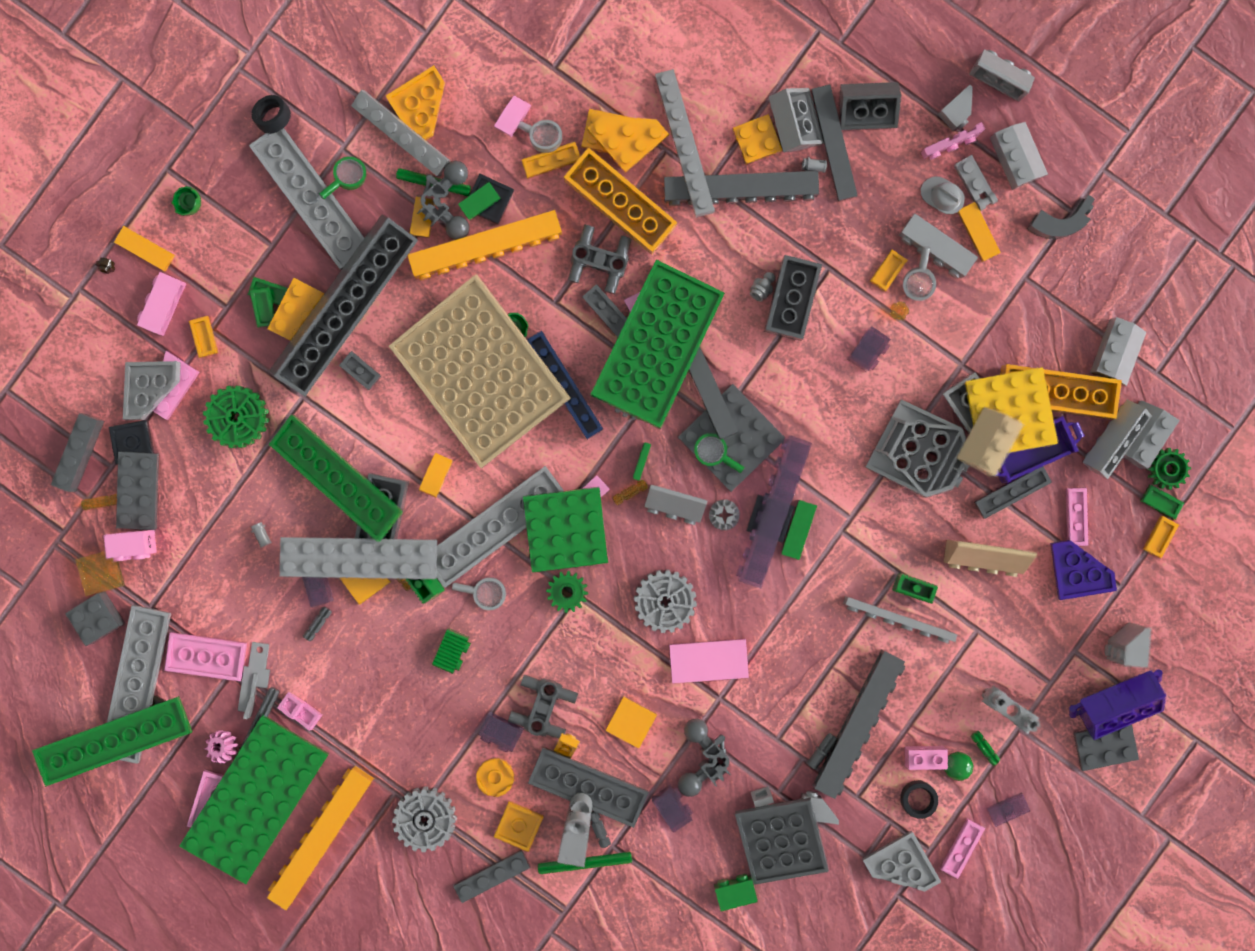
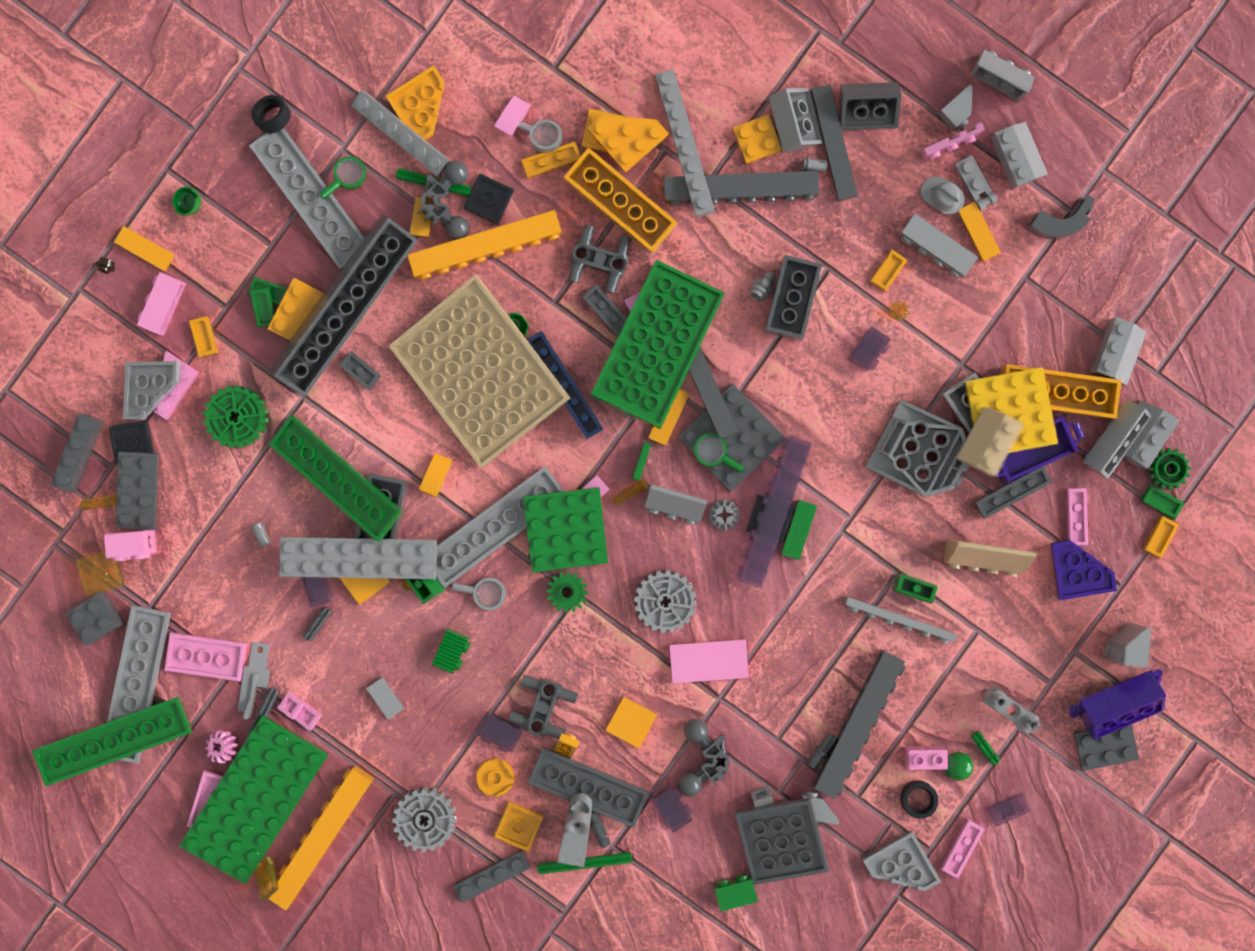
green tile [458,182,501,221] -> none
piece [903,246,936,301] -> none
none -> clear yellow plate [255,857,279,900]
none -> light grey tile [366,677,404,720]
none -> light orange tile [648,389,689,446]

